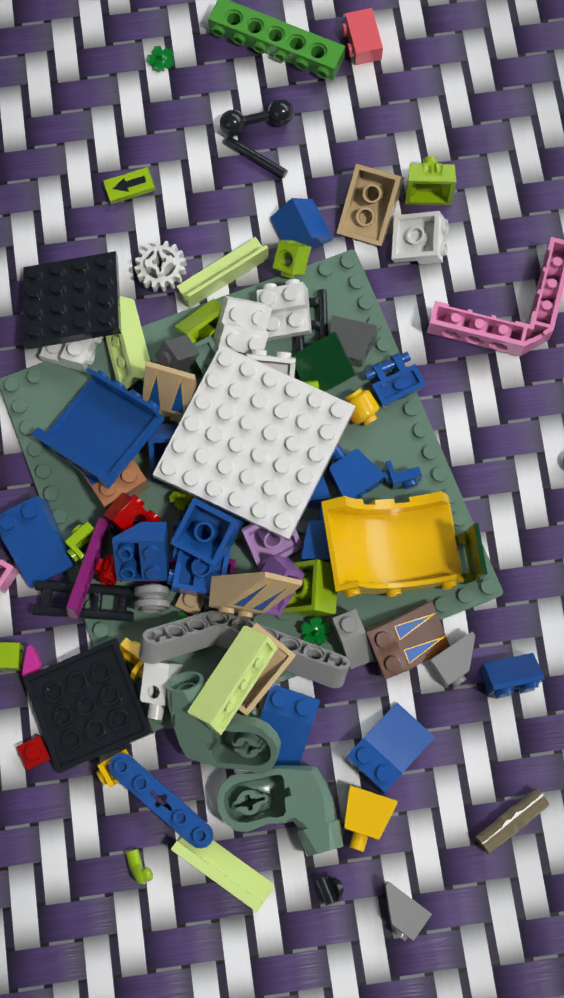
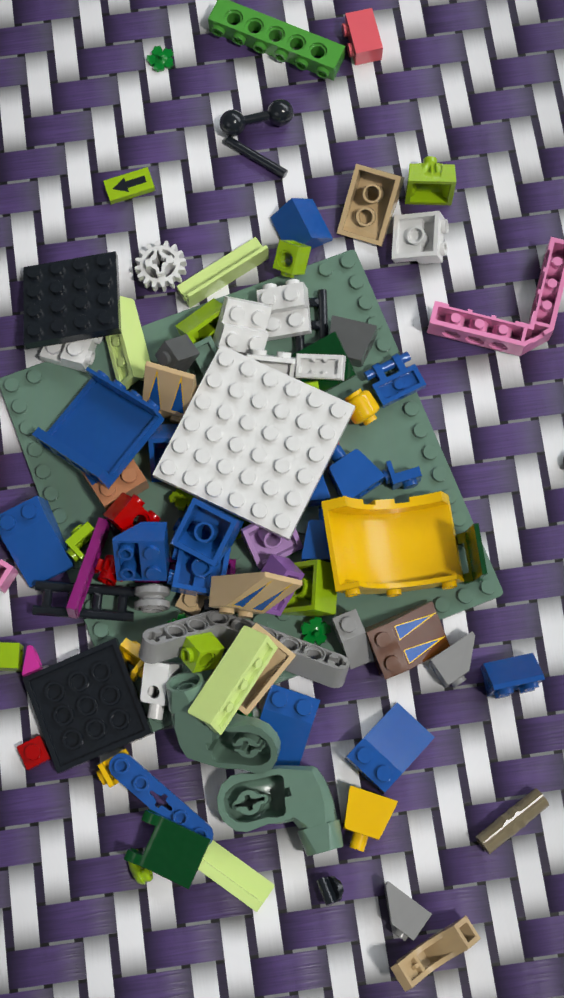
none -> dark green flag [124,809,211,889]
none -> lime brick [179,632,225,673]
none -> white plate [294,353,346,381]
none -> tan arch [390,916,481,992]

